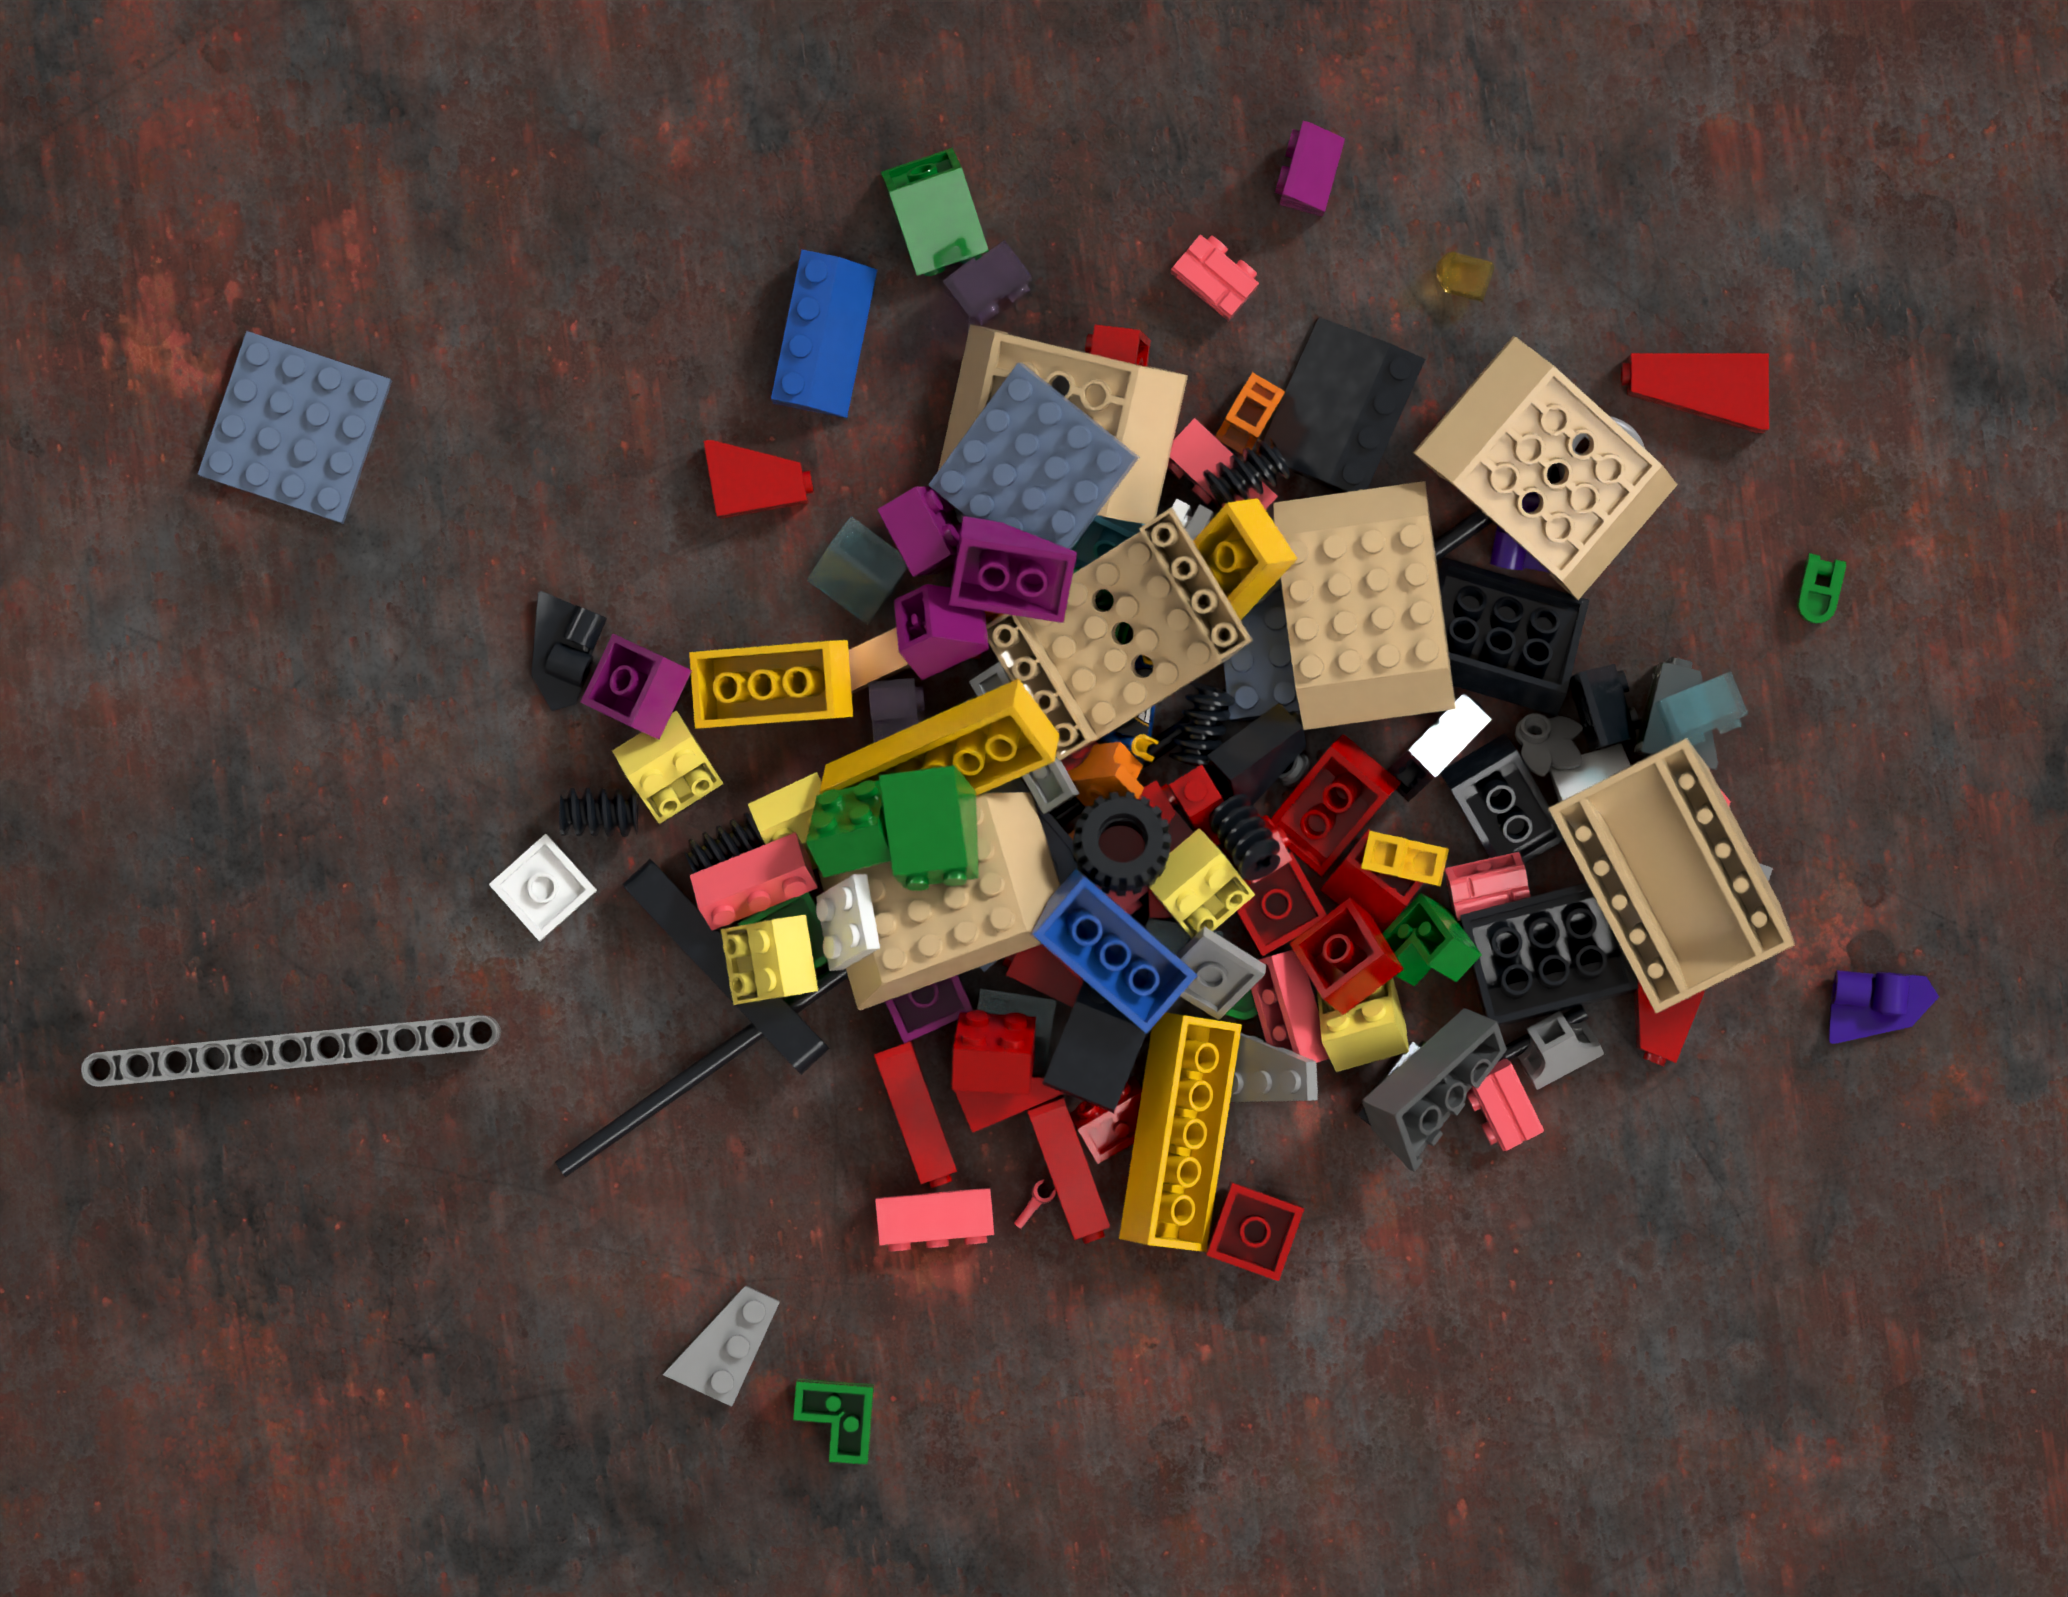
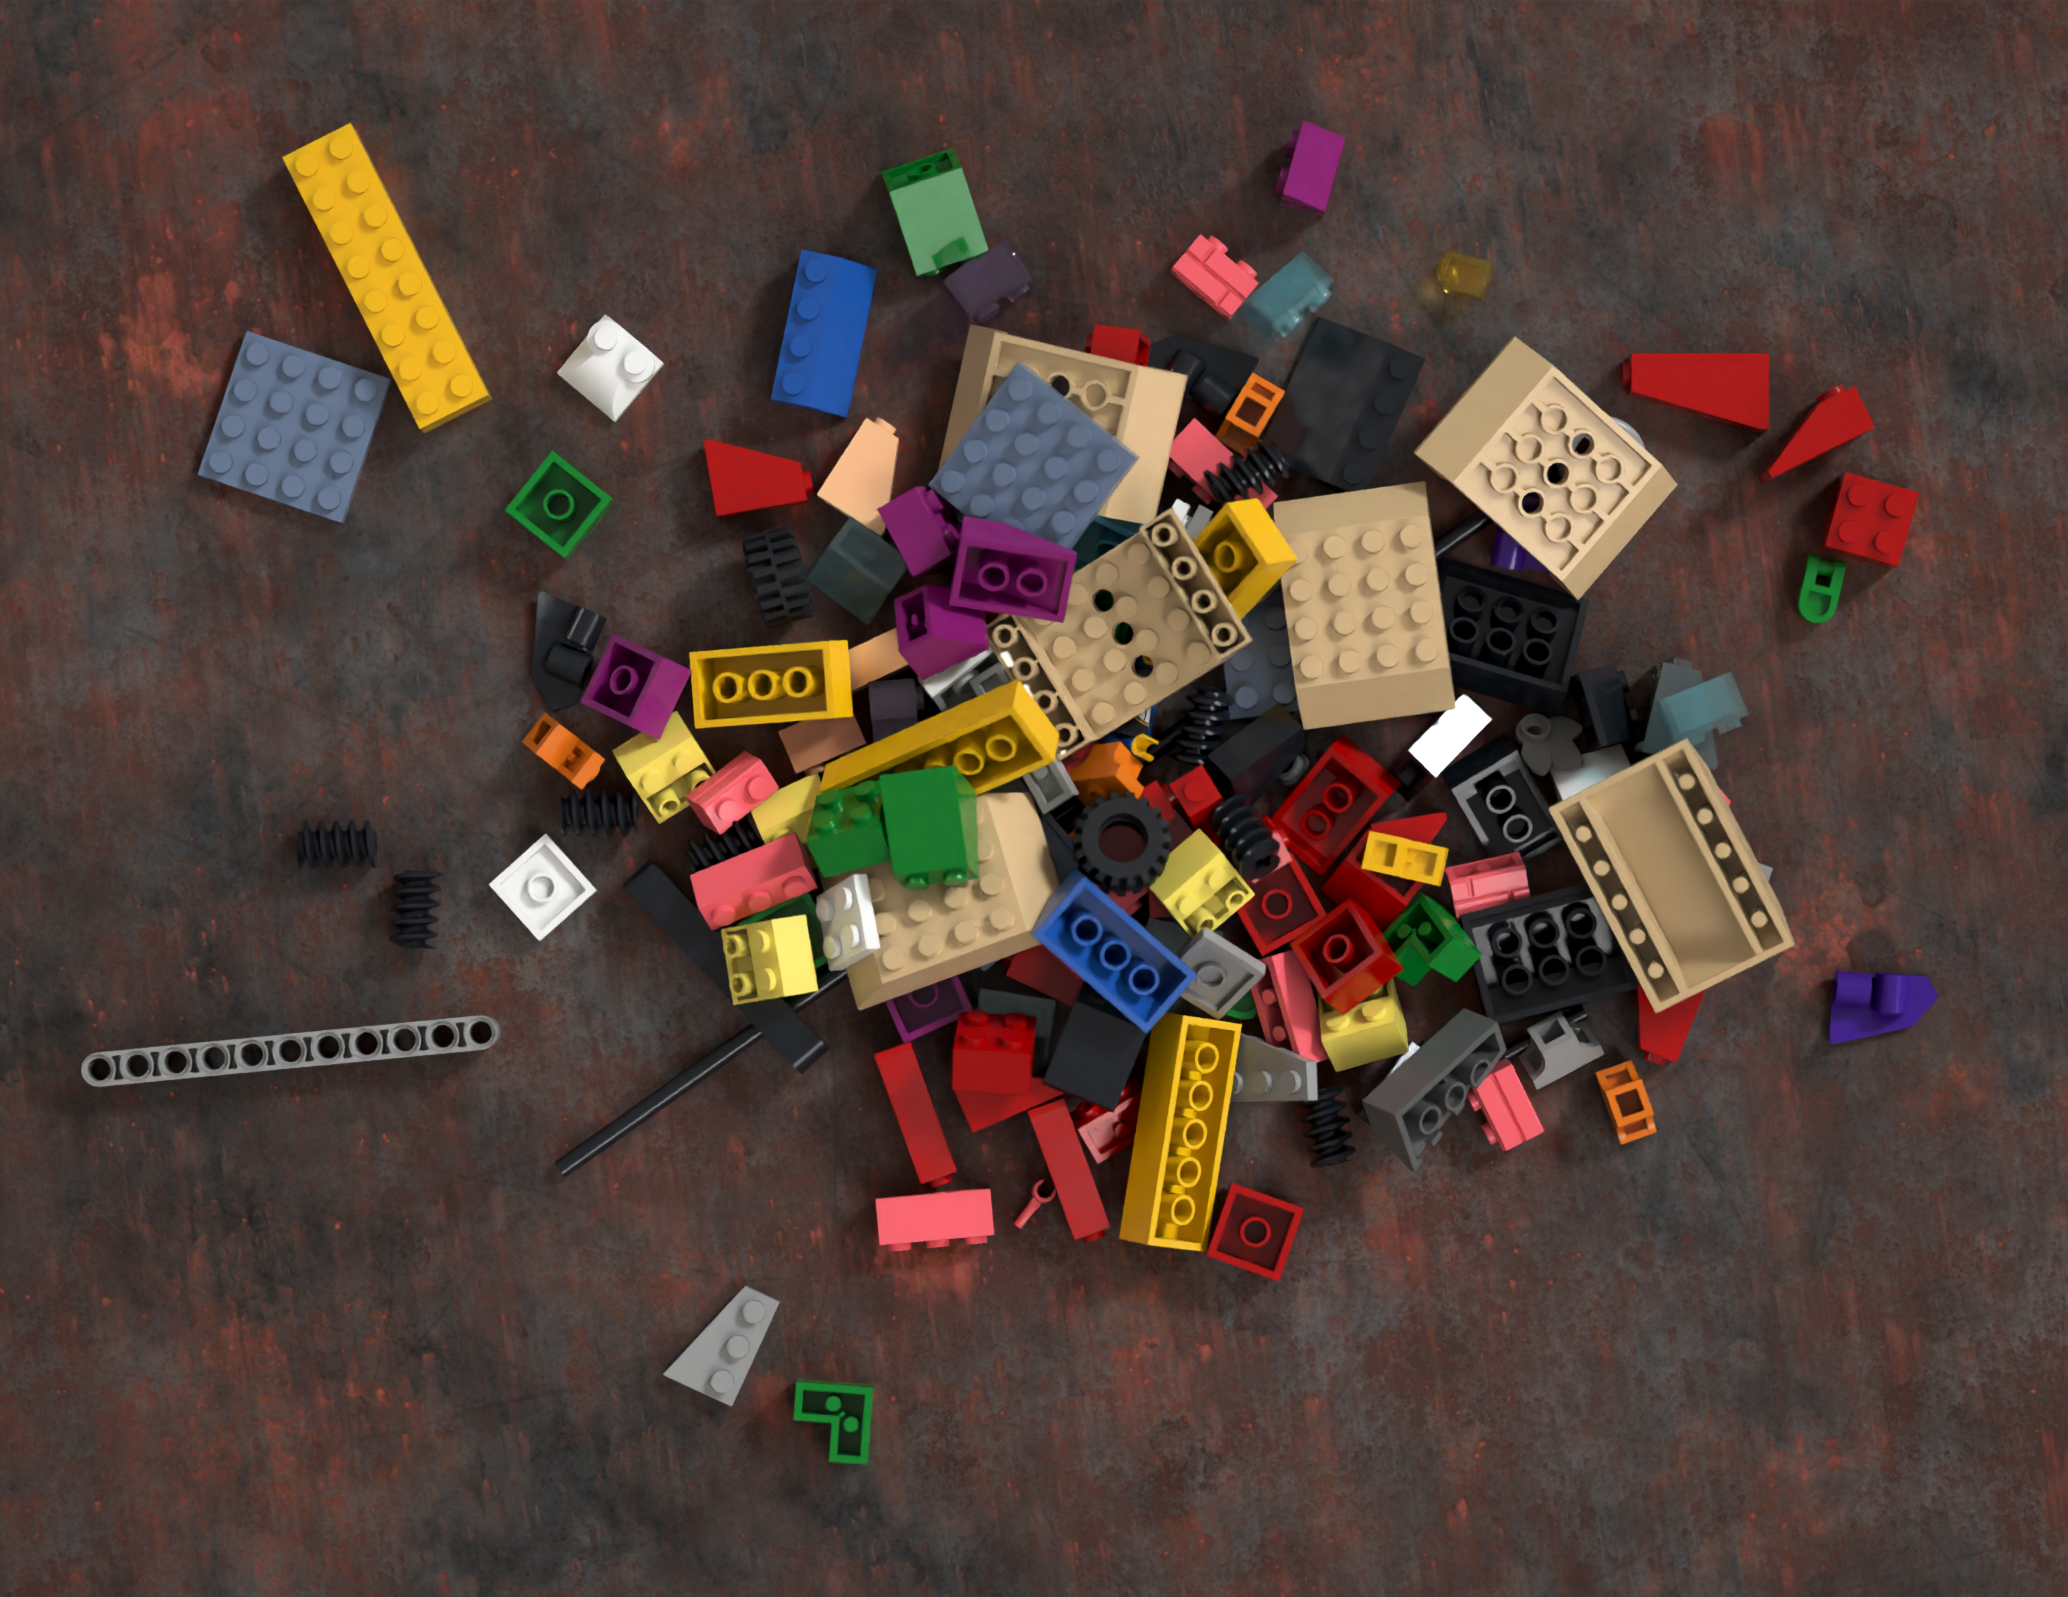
none -> yellow brick [282,123,492,434]
none -> black piece [297,820,378,869]
none -> black piece [389,870,442,949]
none -> green brick [505,451,615,561]
none -> orange brick [522,712,605,790]
none -> white slope [557,314,664,422]
none -> coral brick [685,751,779,835]
none -> black tyre [742,524,815,628]
none -> nougat piece [778,713,867,777]
none -> light nougat slope [817,417,899,539]
none -> white slope [917,646,1000,713]
none -> black panel [1147,335,1259,420]
none -> clear light blue slope [1243,251,1334,339]
none -> black piece [1298,1085,1356,1168]
none -> red slope [1368,812,1447,844]
none -> orange brick [1594,1060,1657,1145]
none -> red slope [1758,384,1875,484]
none -> red brick [1819,472,1919,569]

